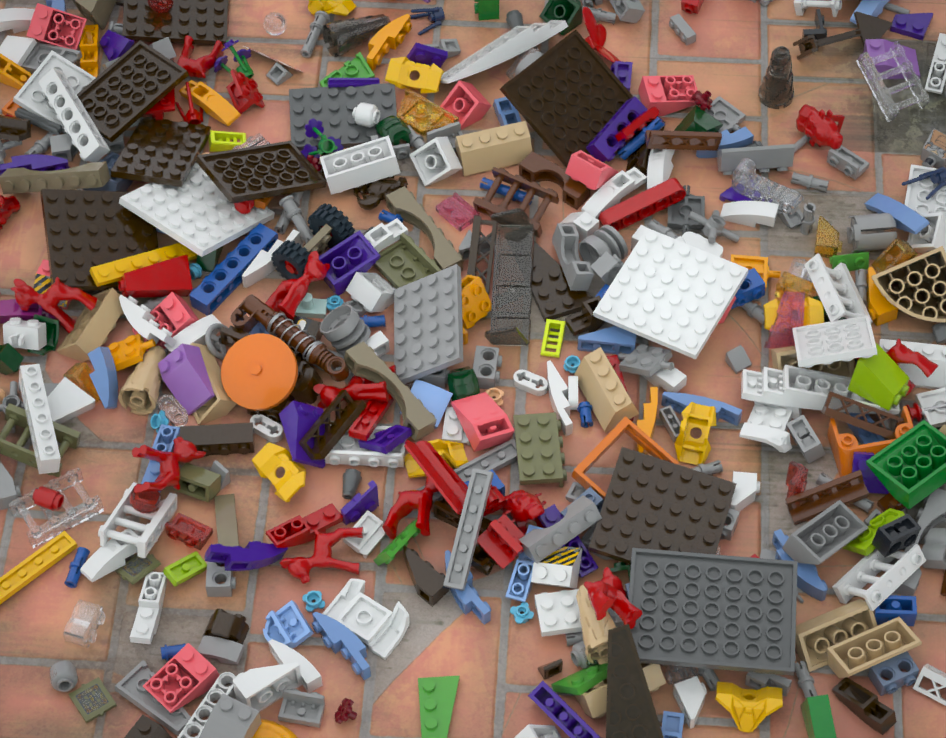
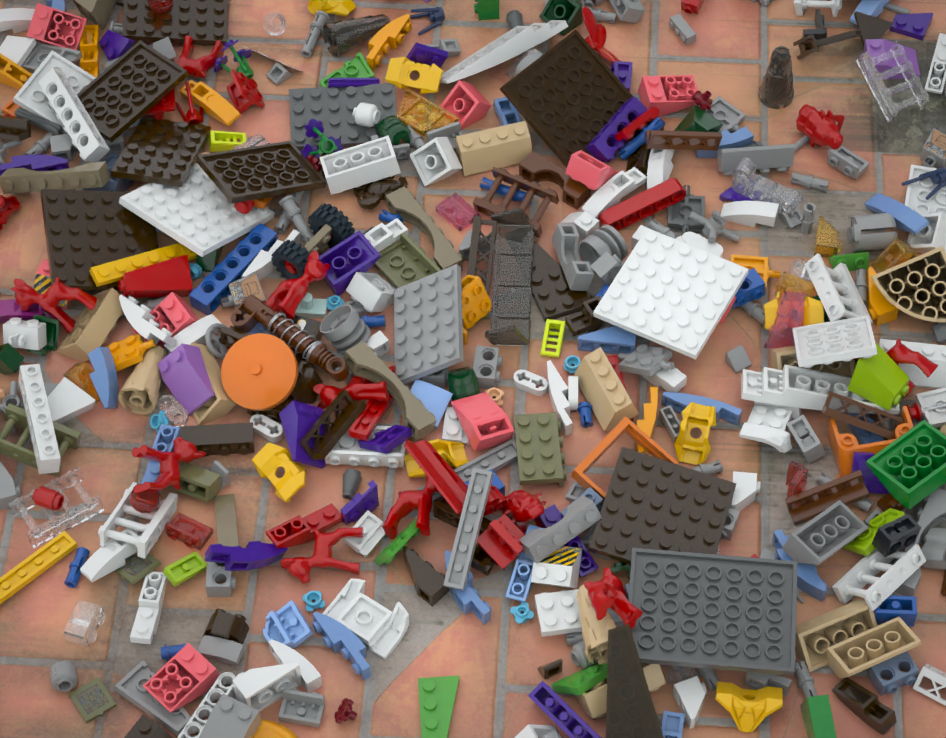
none -> torso [220,273,266,314]

